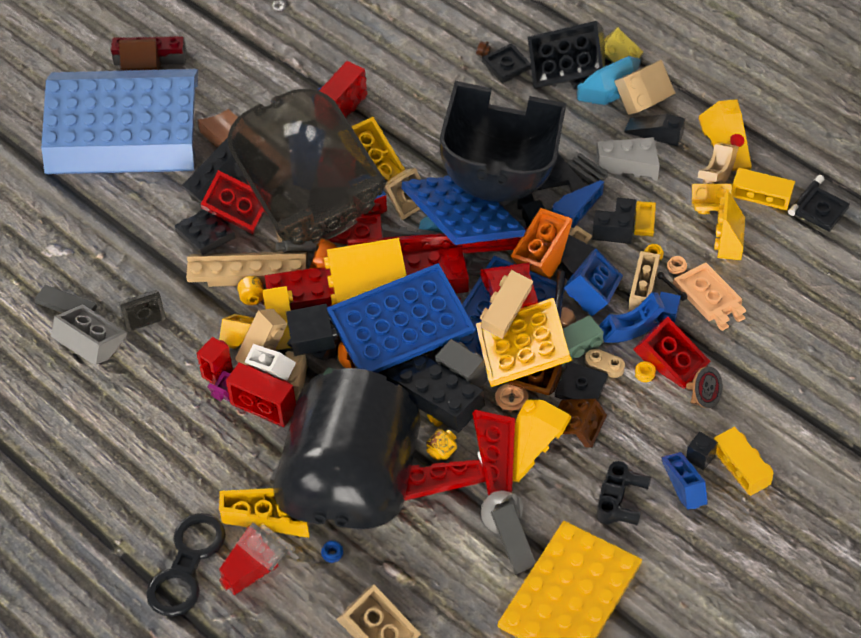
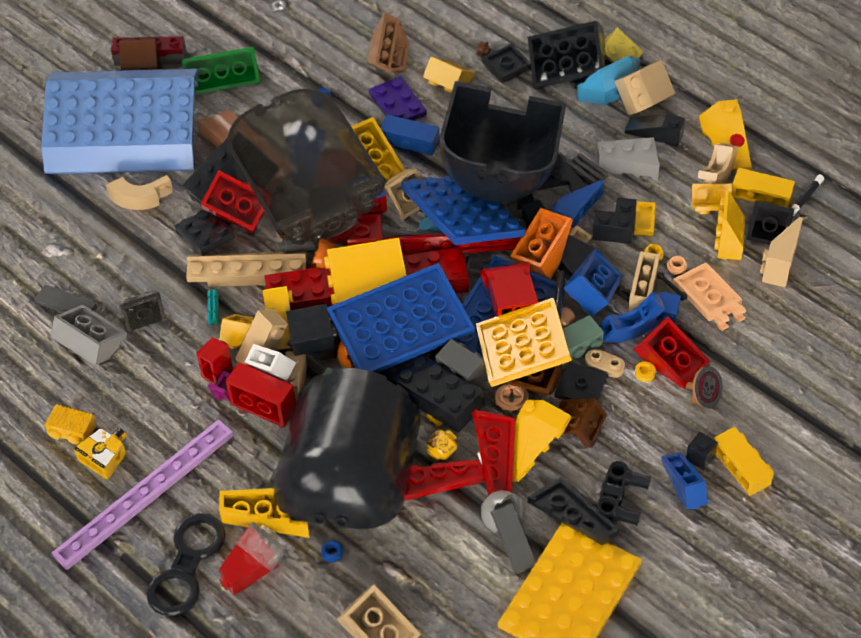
yellow head [237,276,264,305] -> none
red brick [315,61,368,129] -> none
tan brick [480,270,533,339] -> none
black plate [795,187,850,232] -> none
none -> yellow brick [45,404,97,444]
none -> lavender plate [52,419,233,570]
none -> torso [74,428,127,480]
none -> tan arch [106,175,173,210]
none -> green slope [182,46,260,94]
none -> teal axle [207,289,219,325]
none -> medium nougat wedge [367,12,409,73]
none -> dark purple plate [369,76,427,121]
none -> blue brick [380,115,440,155]
none -> yellow slope [423,57,475,93]
none -> black wing [527,477,619,545]
none -> black slope [746,200,795,245]
none -> tan slope [760,217,803,288]

